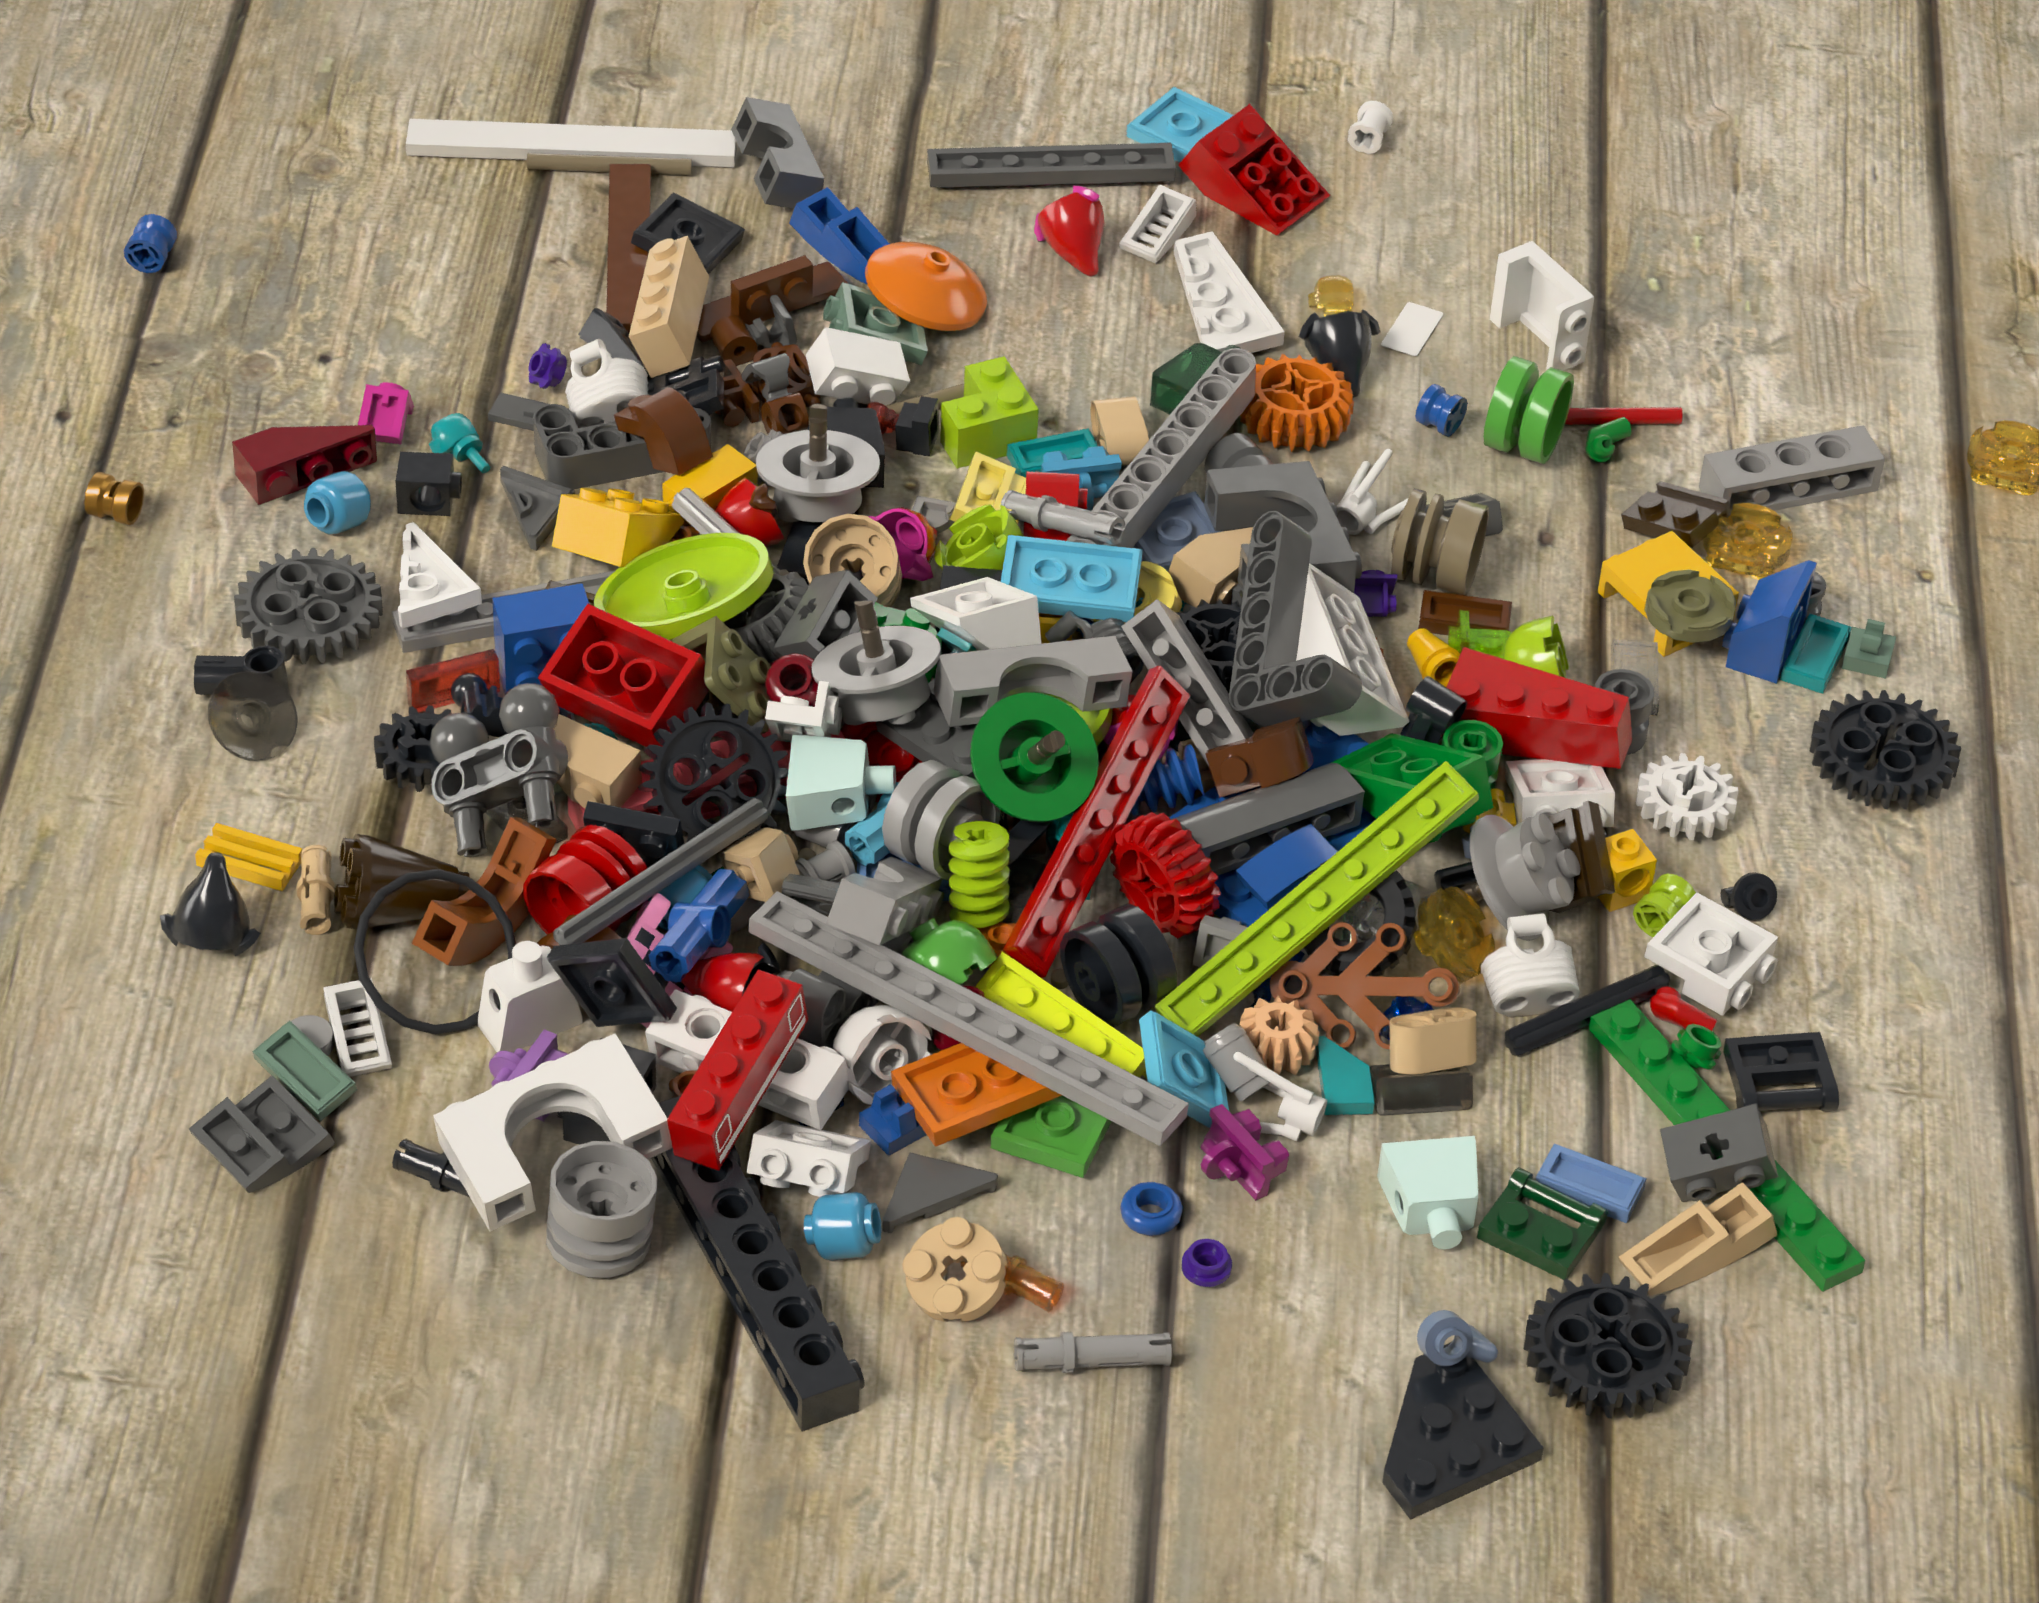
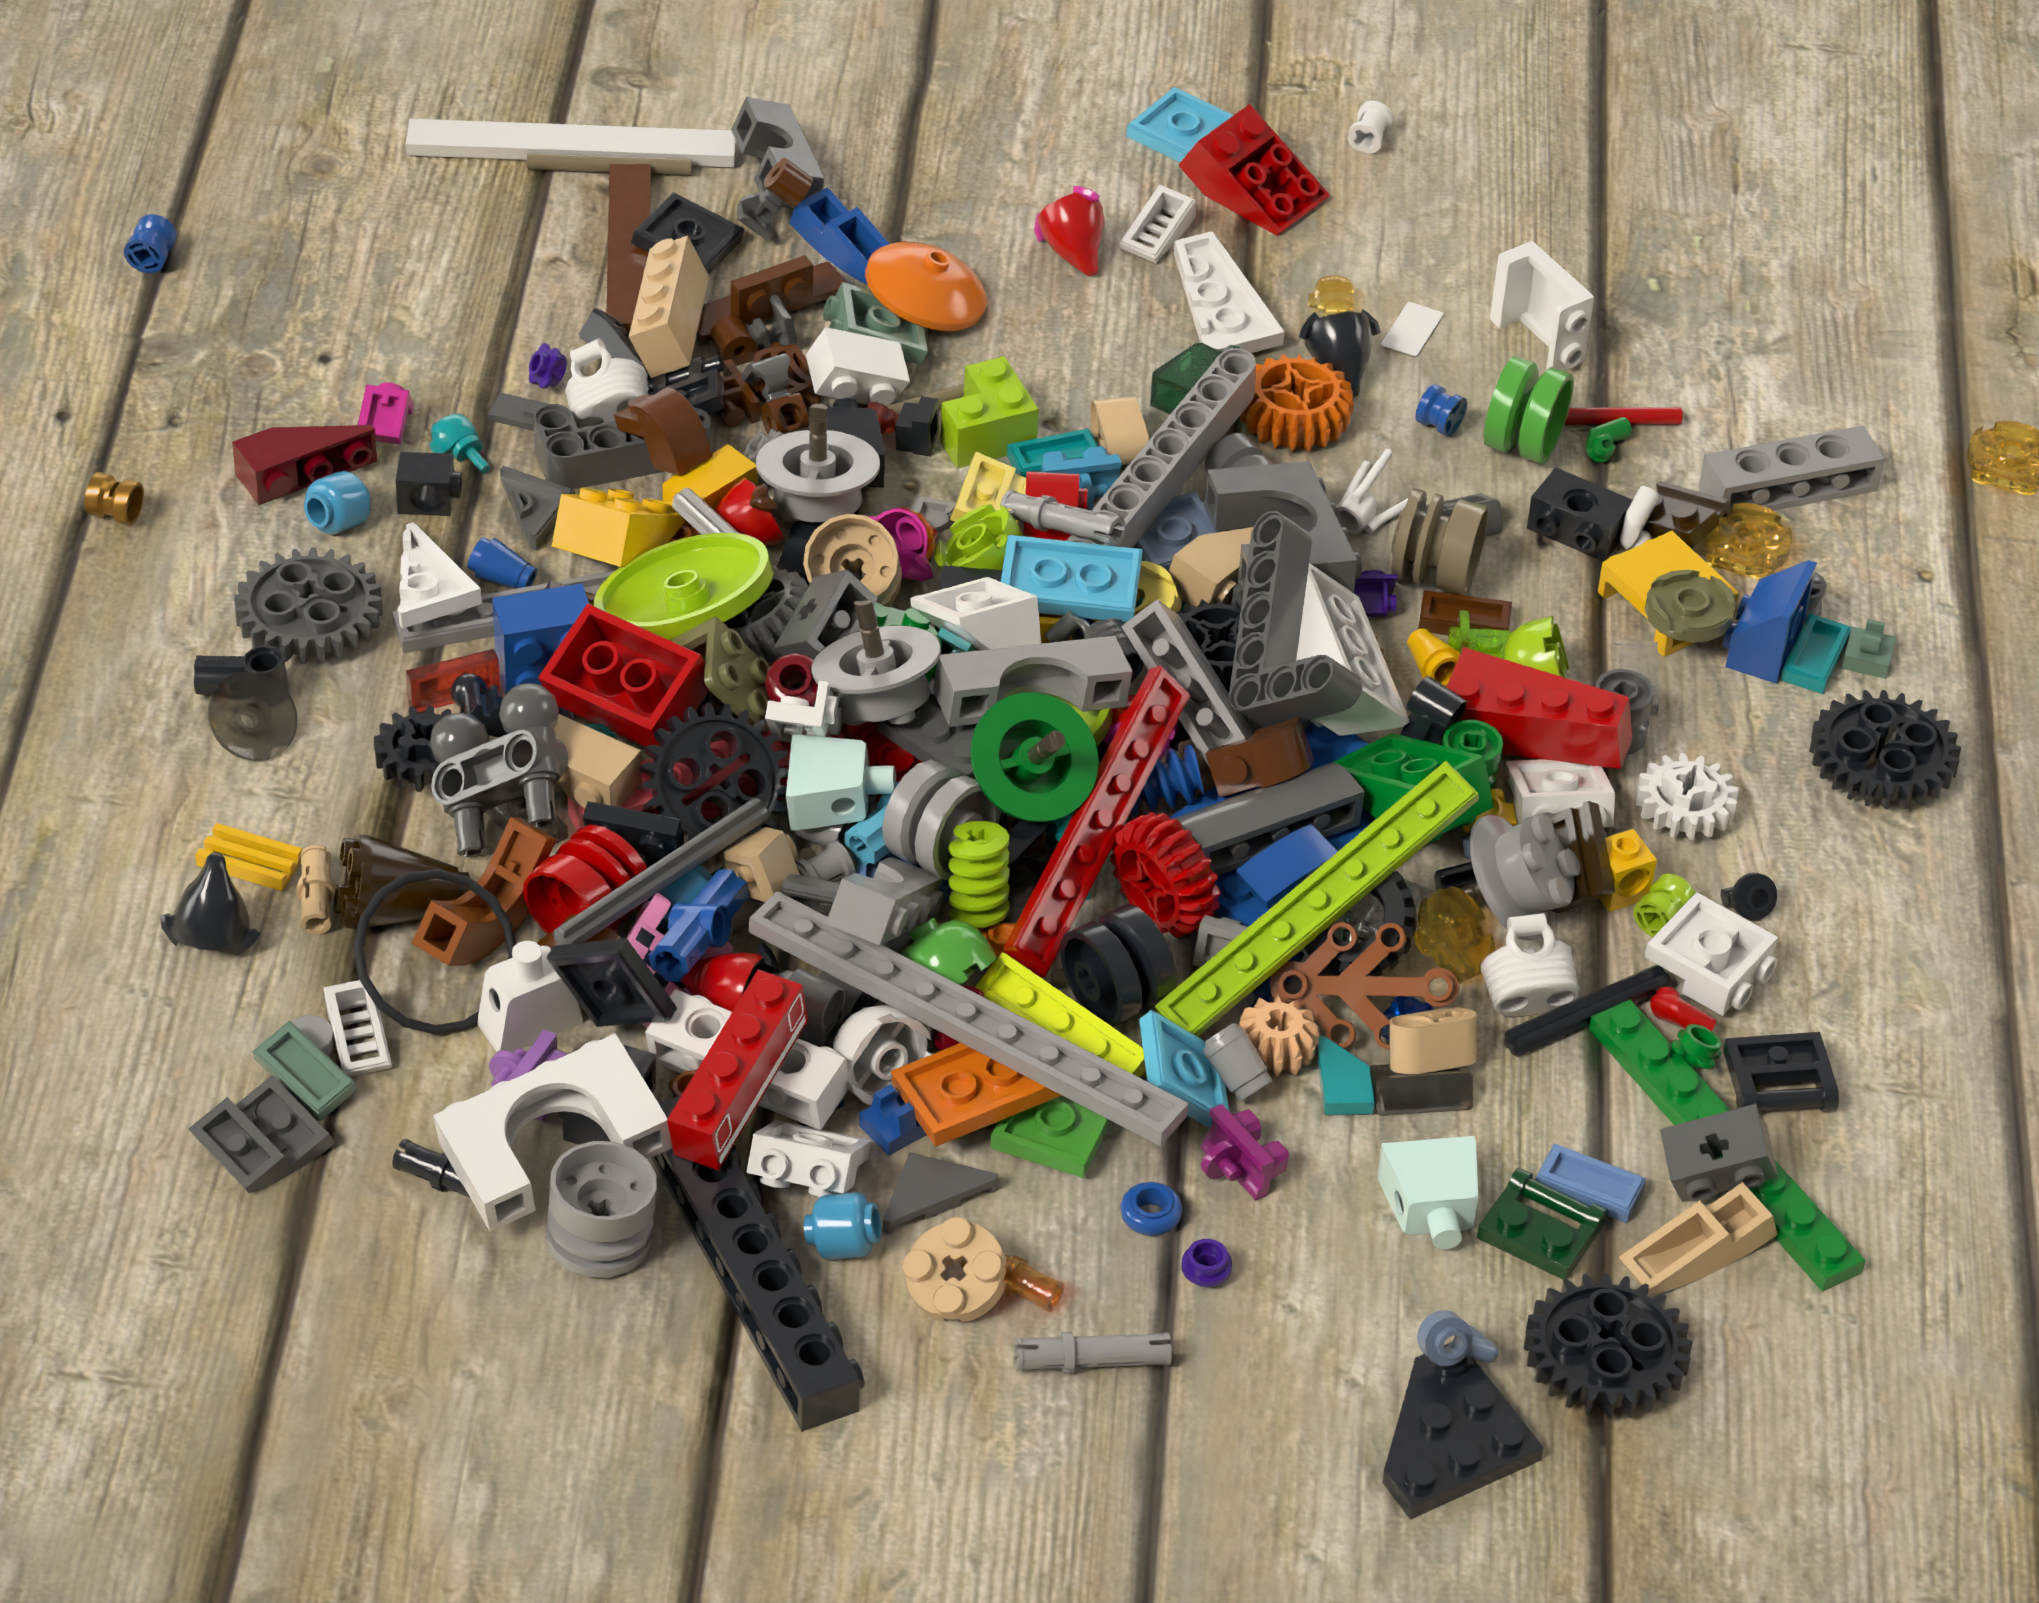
dark grey plate [927,143,1176,188] -> none
white plant [1233,1052,1327,1141] -> none
none -> blue cone [467,537,538,589]
none -> leg [737,158,813,241]
none -> black brick [1526,467,1633,562]
none -> white arm [1620,486,1660,549]

